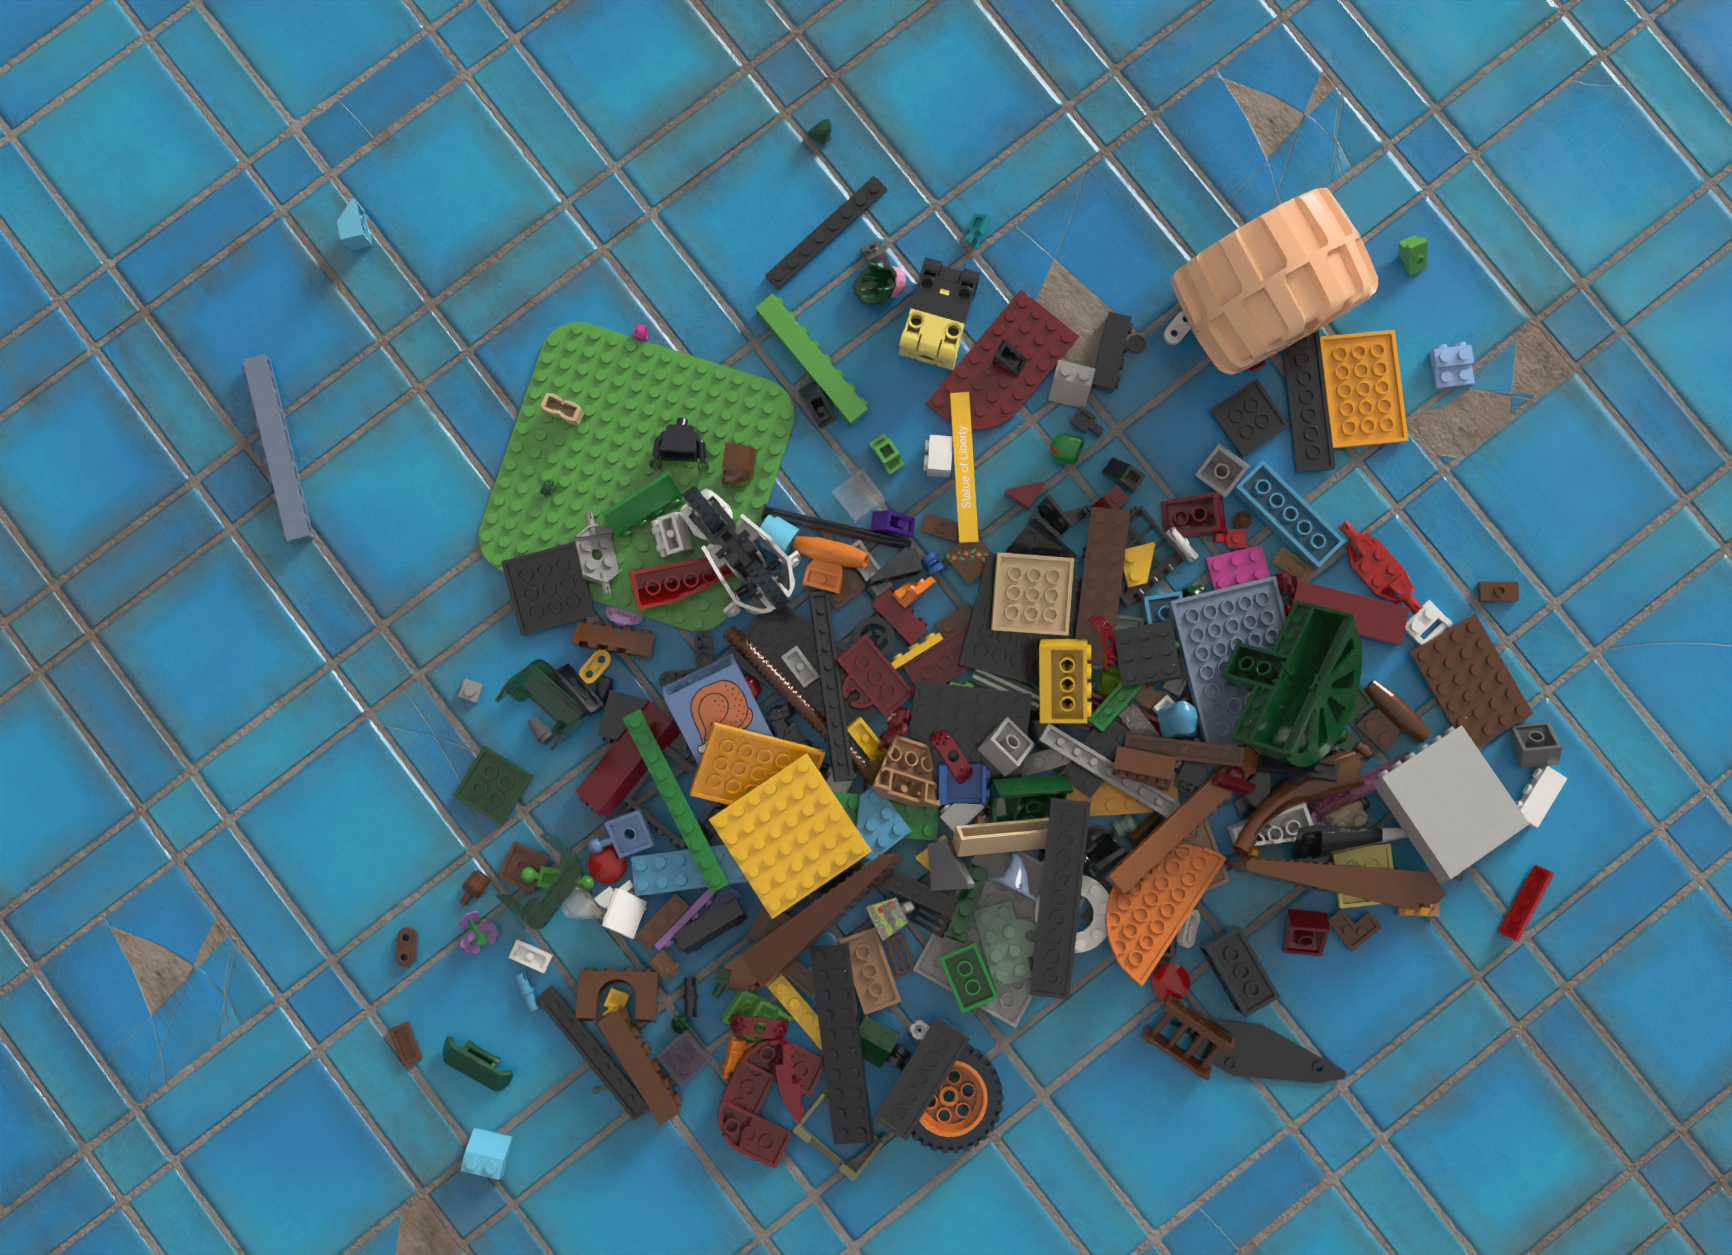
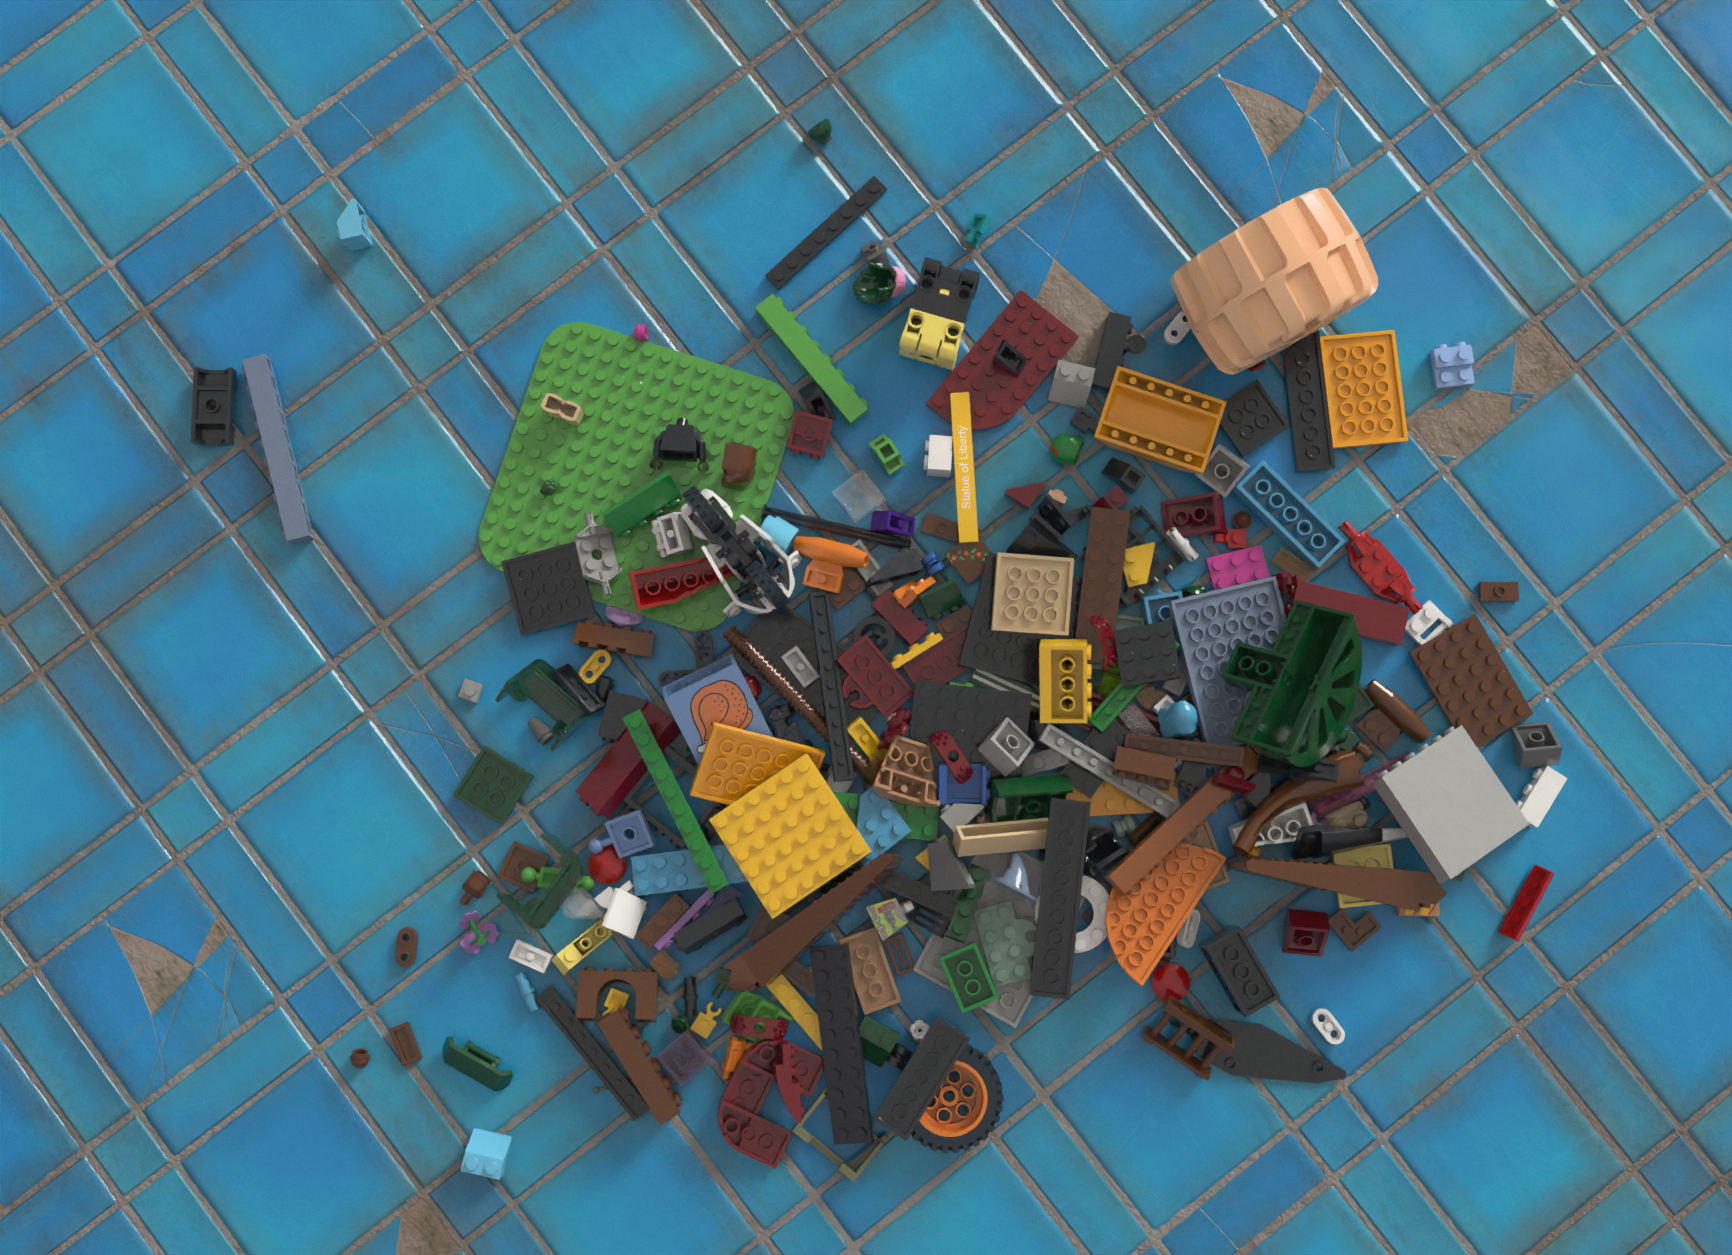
bright green brick [1398,235,1428,276] -> none
none -> black piece [190,367,237,446]
none -> reddish brown plate [350,1048,370,1069]
none -> light yellow slope [551,919,613,975]
none -> yellow plate [690,1001,722,1039]
none -> dark red plate [787,410,833,460]
none -> dark green slope [918,579,963,621]
none -> light nougat plate [1047,489,1067,507]
none -> light orange slope [1094,366,1227,474]
none -> white plate [1311,1008,1345,1044]

